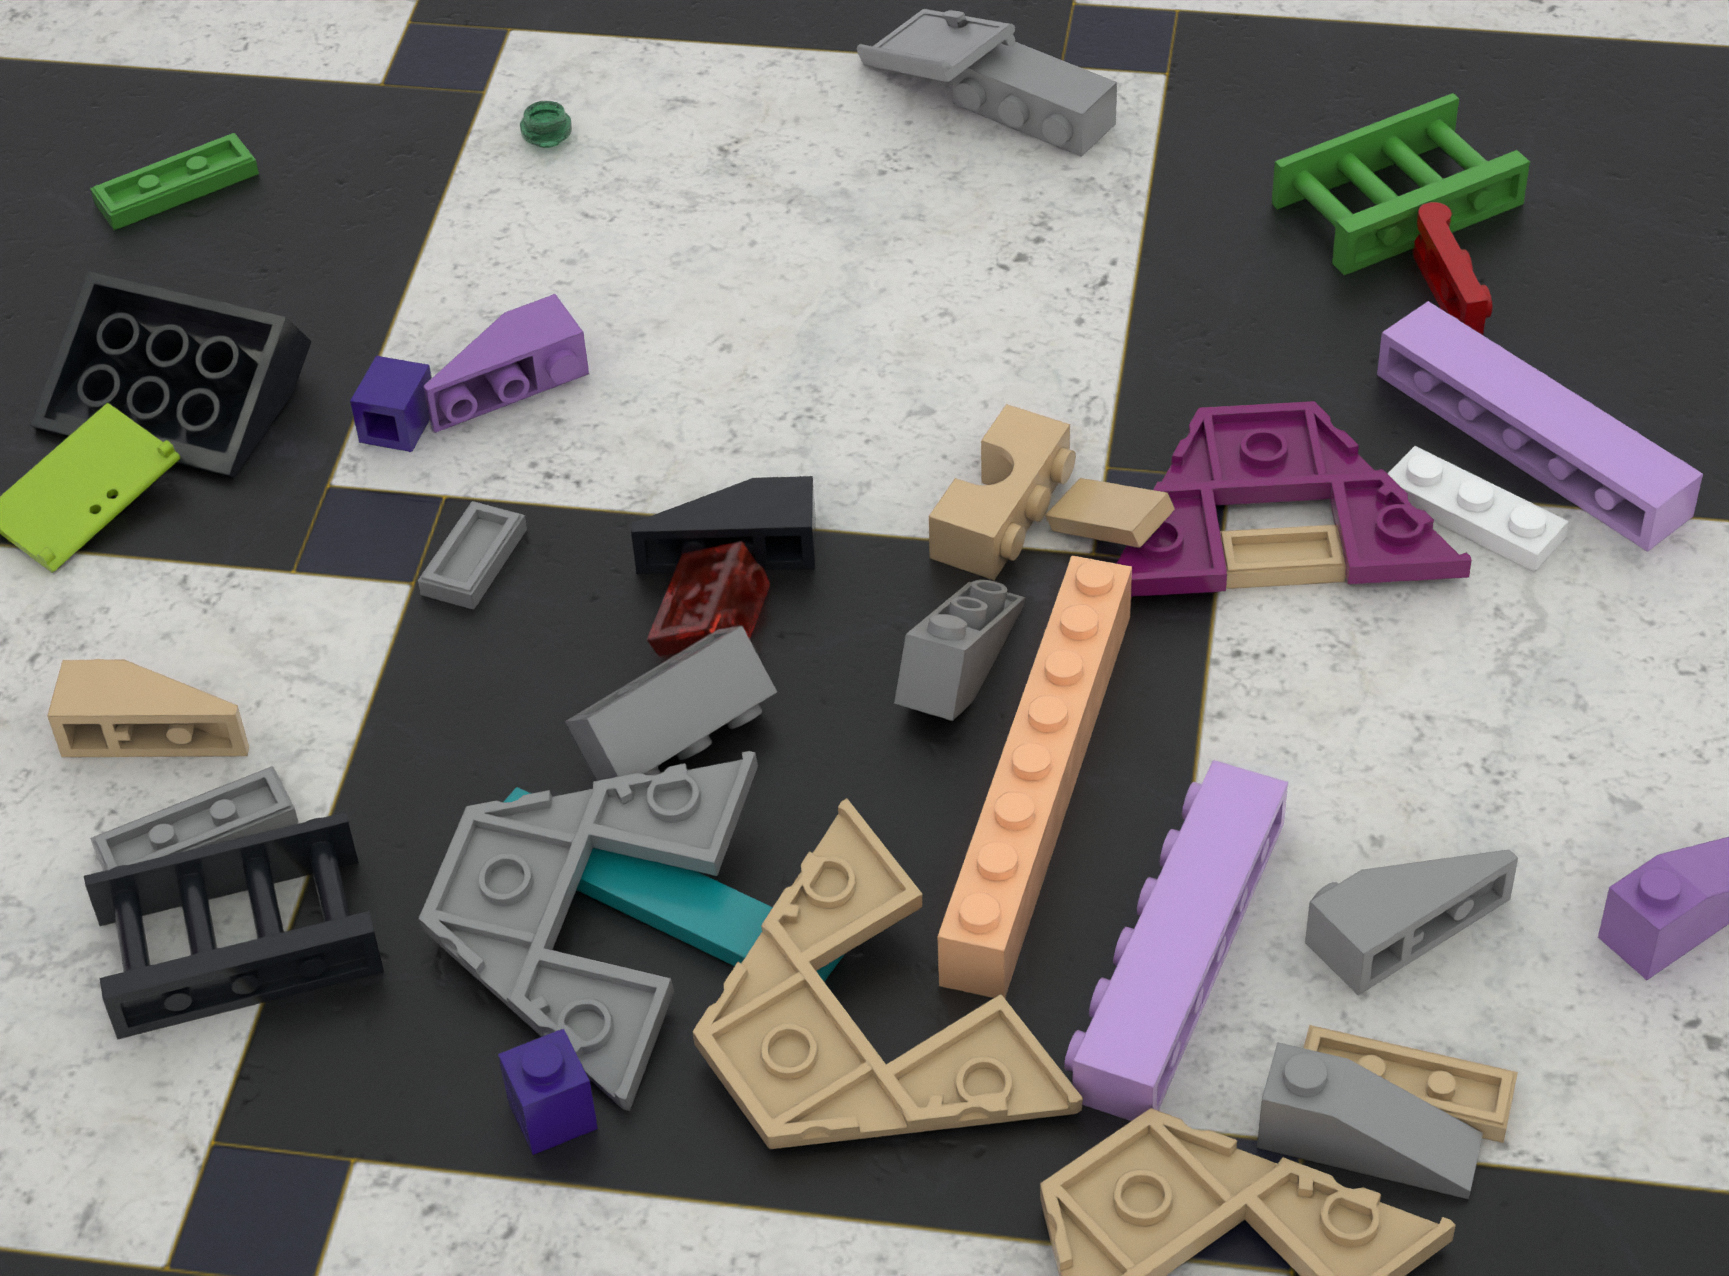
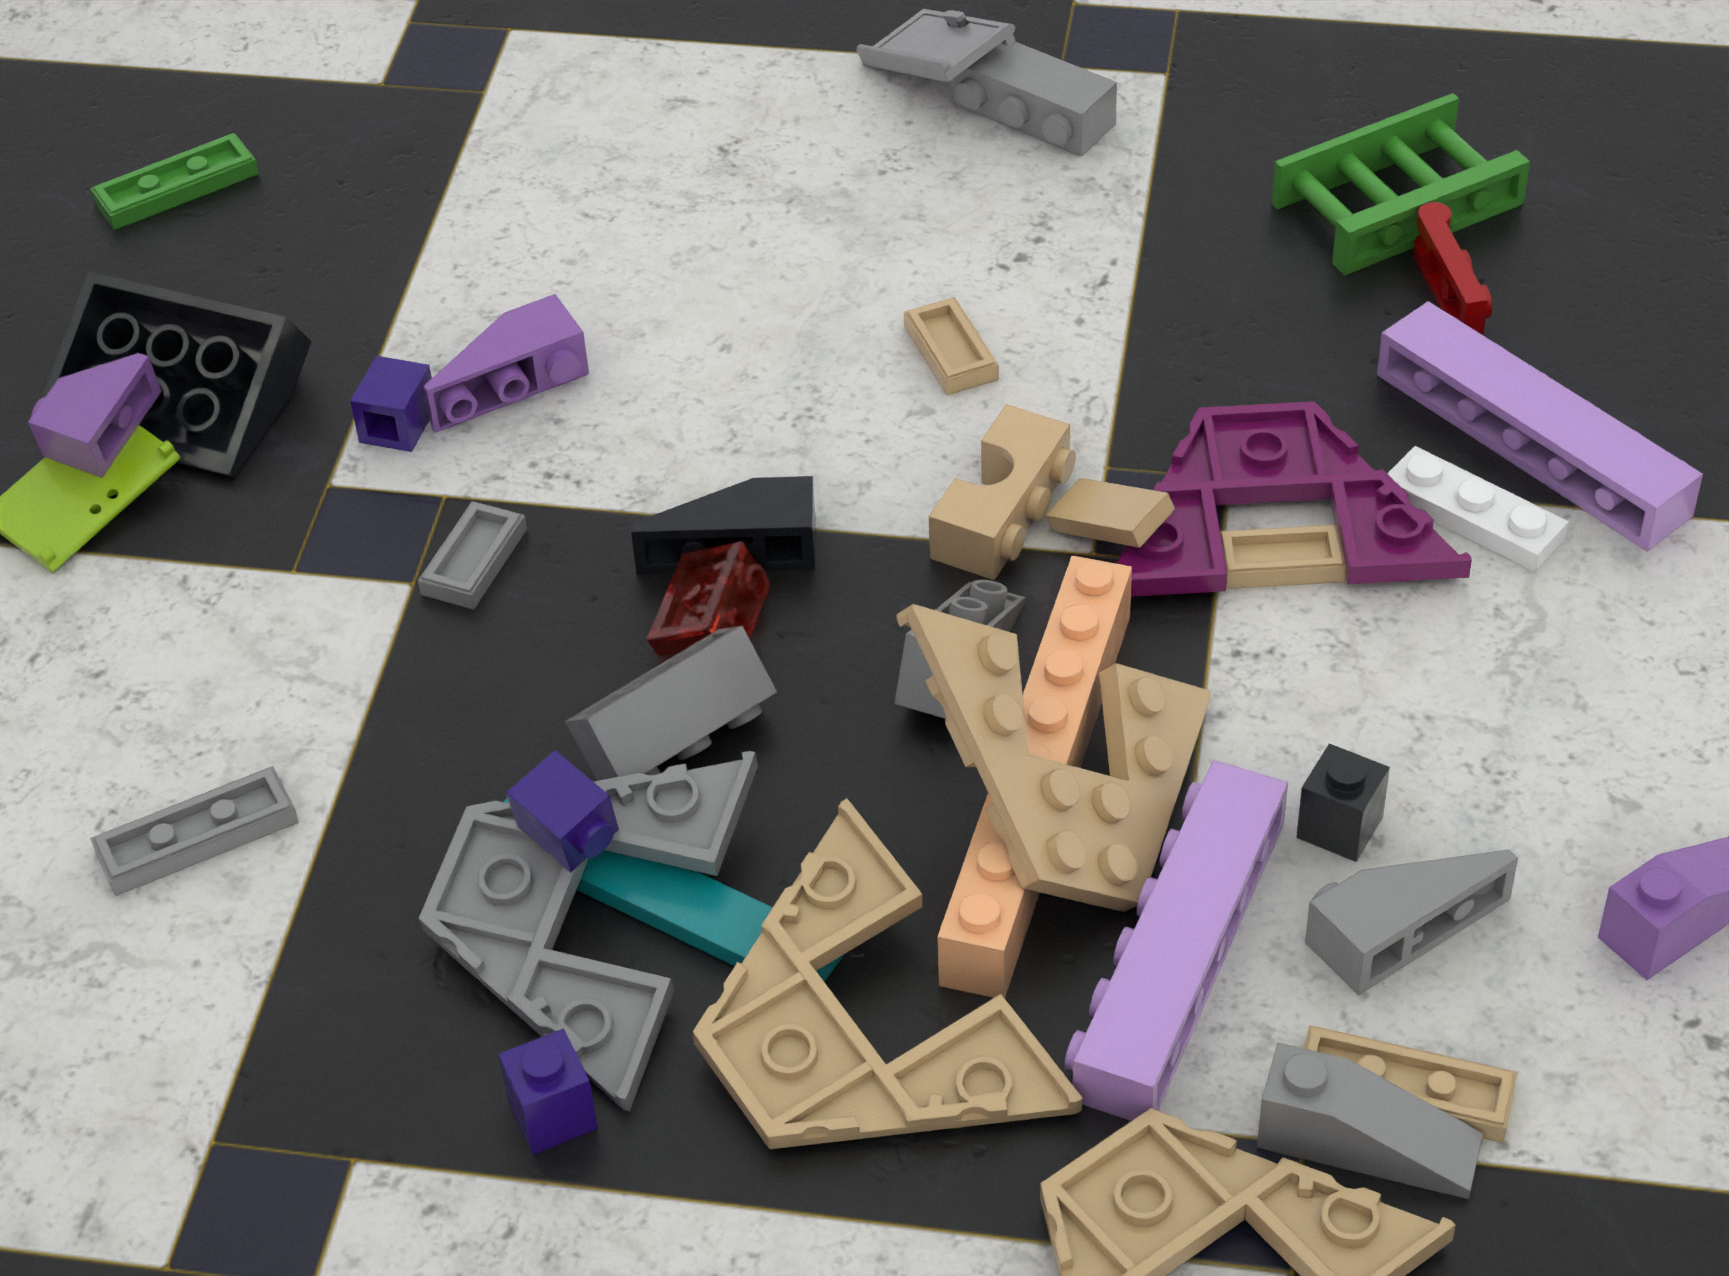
tan slope [47,659,249,757] -> none
black fence [84,812,384,1040] -> none
clear green plate [520,101,572,148] -> none
none -> medium lavender slope [28,353,161,478]
none -> dark purple brick [506,750,619,873]
none -> tan wing [896,604,1211,912]
none -> tan tile [904,297,999,395]
none -> black brick [1296,743,1390,862]

